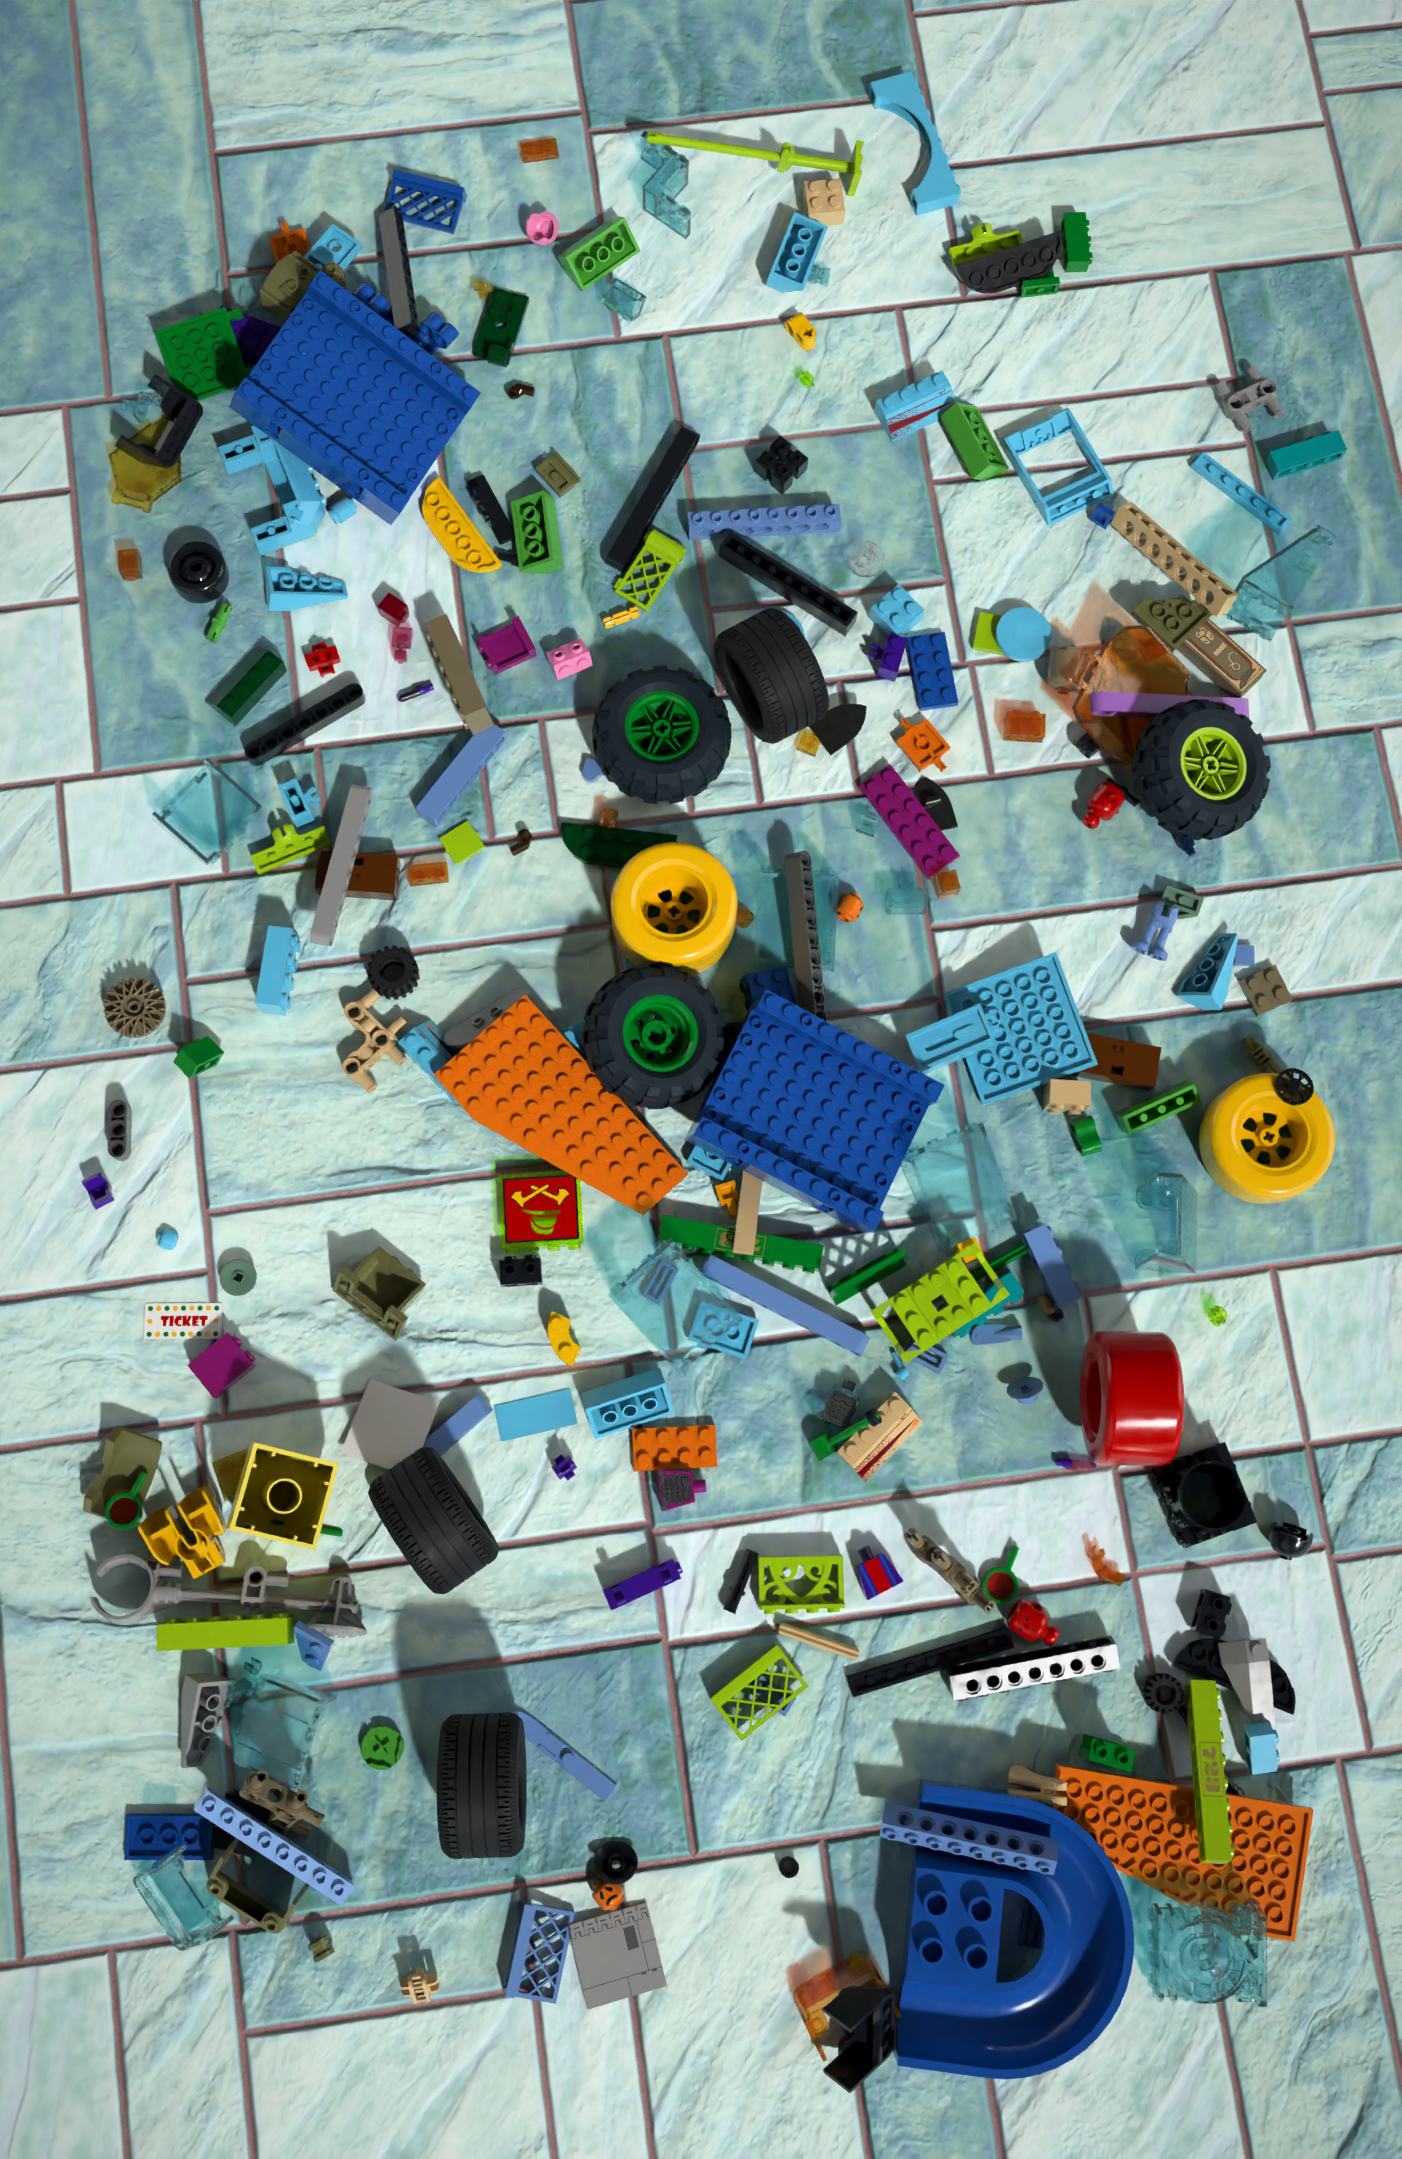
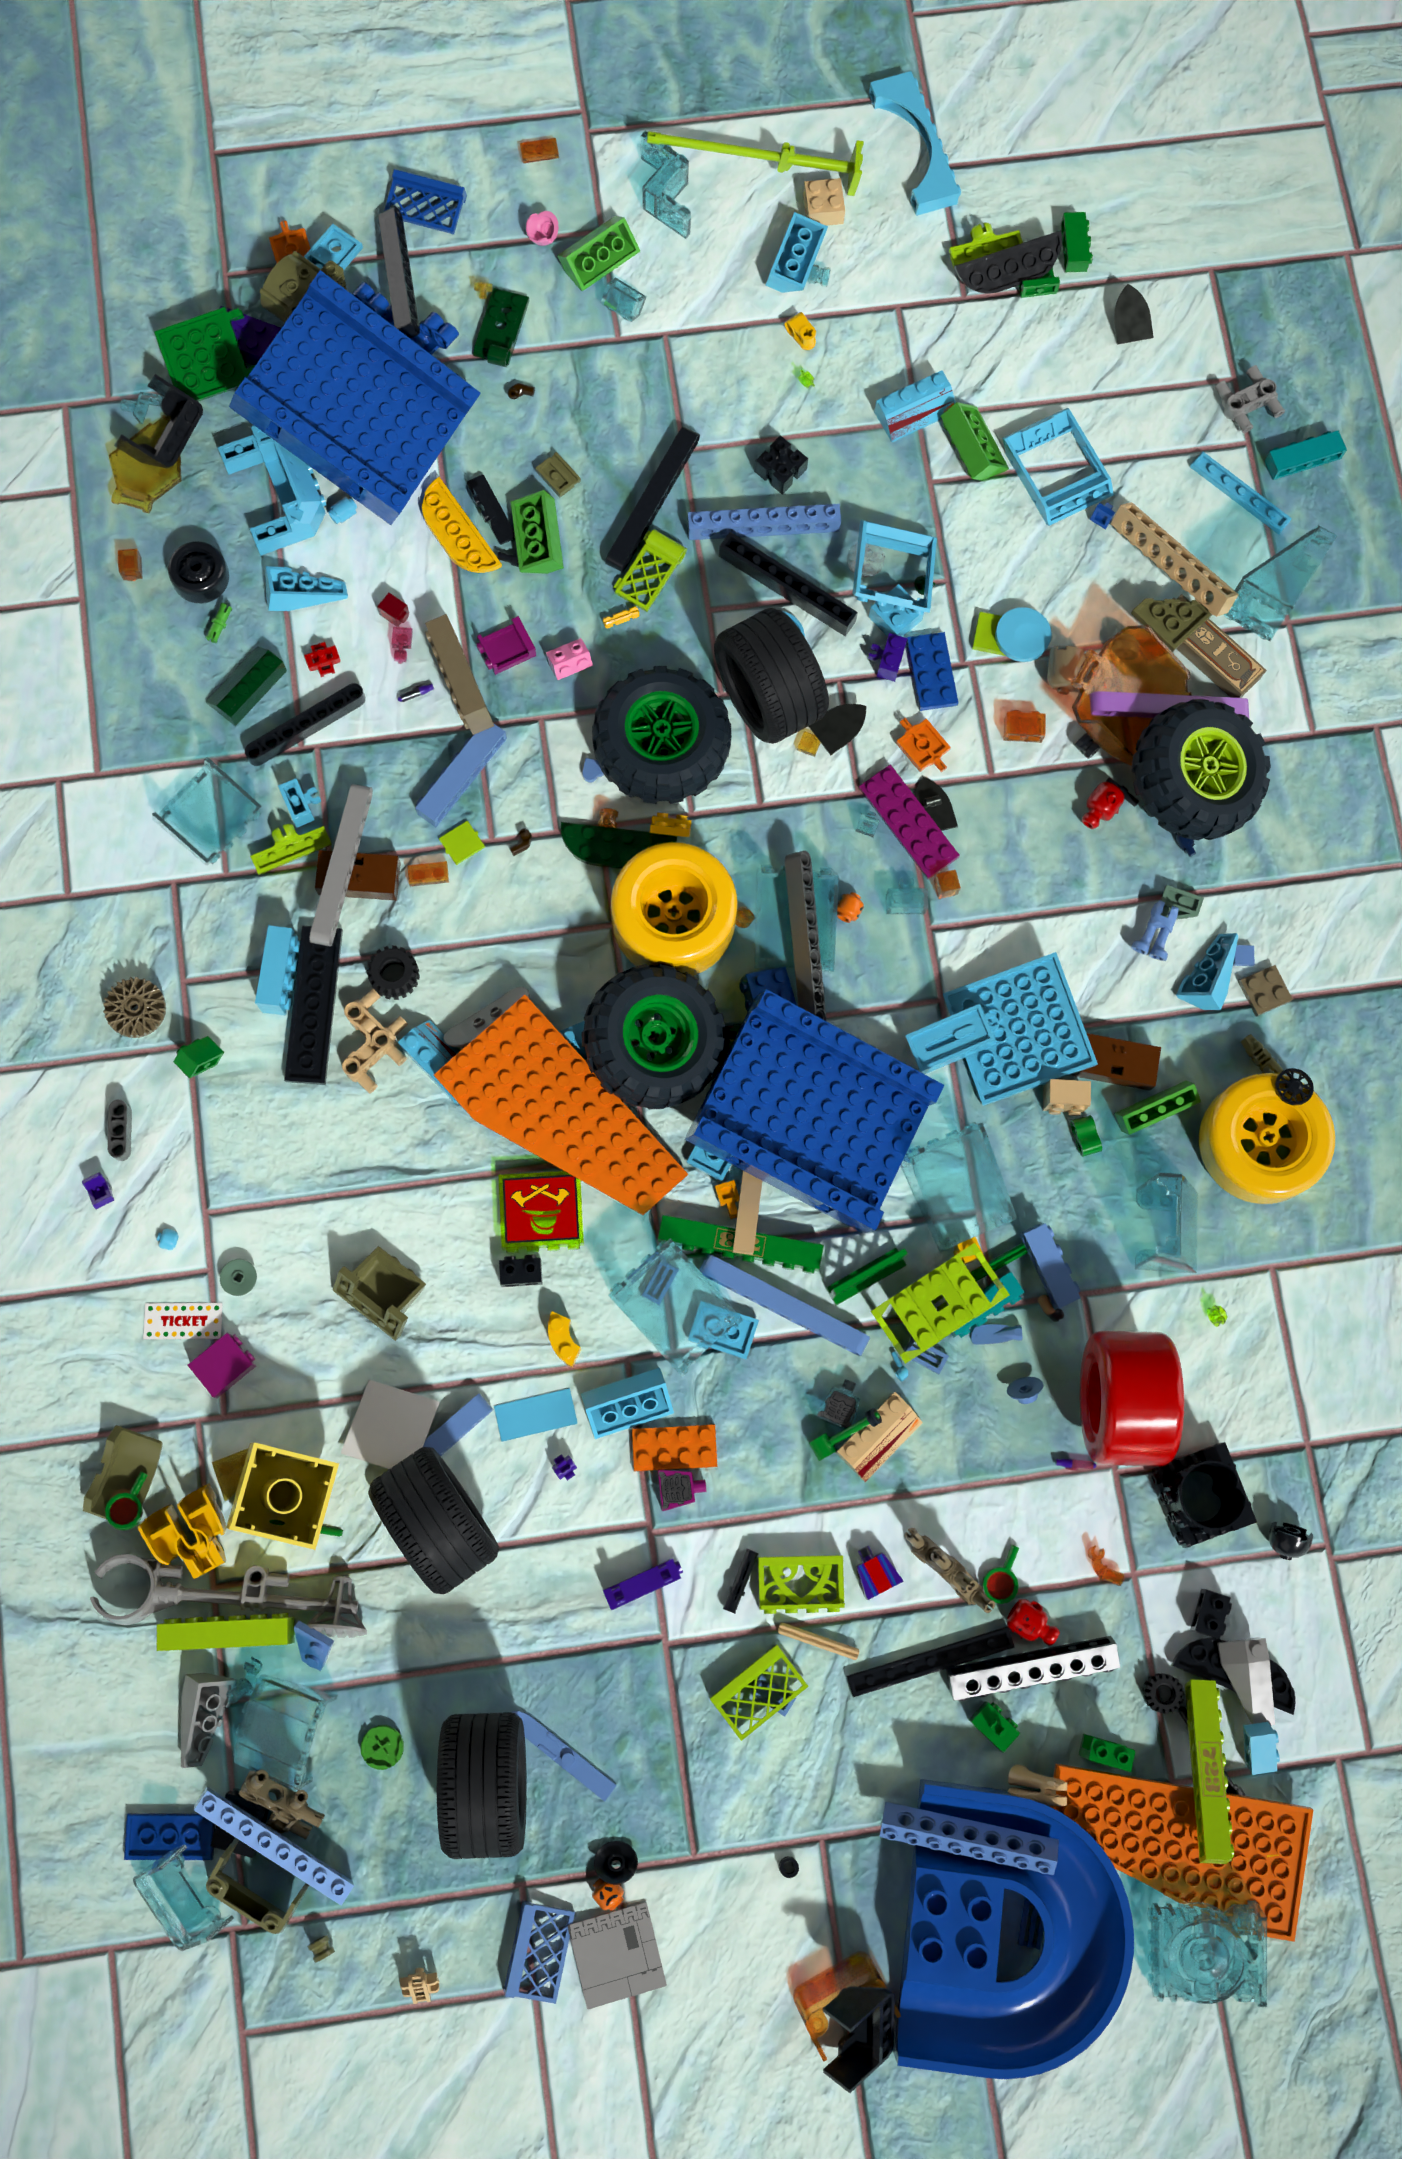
none -> black plate [284,926,343,1085]
none -> yellow plate [650,812,692,837]
none -> medium azure window [852,520,937,615]
none -> dark green plate [914,575,936,595]
none -> green brick [969,1701,1020,1753]
none -> pearl dark grey shield [1114,284,1154,345]

